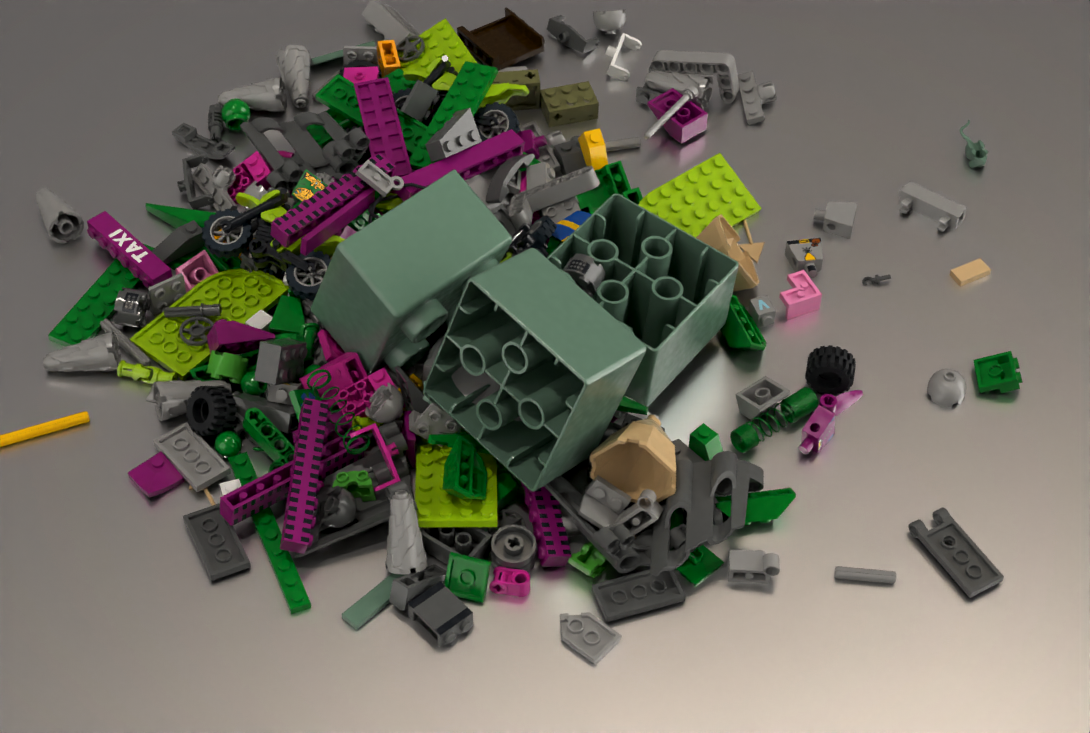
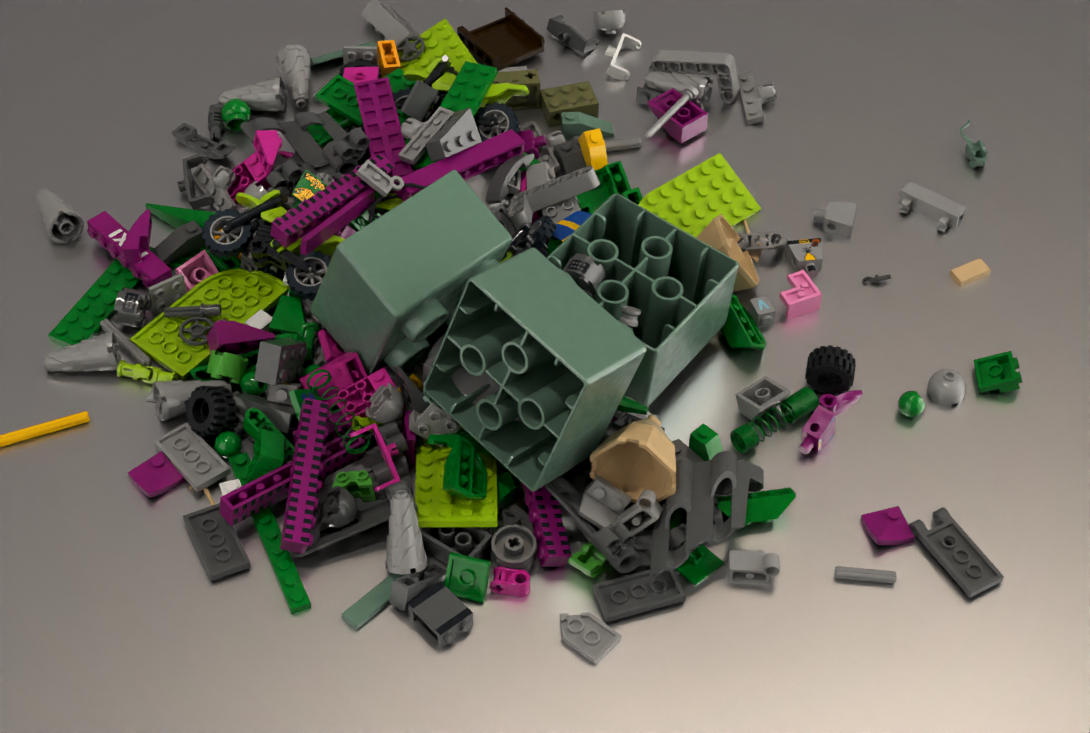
none -> magenta slope [123,210,152,263]
none -> green panel [247,429,284,483]
none -> dark pink slope [253,130,282,178]
none -> light grey plate [398,106,454,165]
none -> sand green slope [561,112,614,139]
none -> light grey wheel [619,306,641,327]
none -> light grey beam [737,231,788,252]
none -> magenta plate [860,506,915,545]
none -> green piece [898,391,925,418]

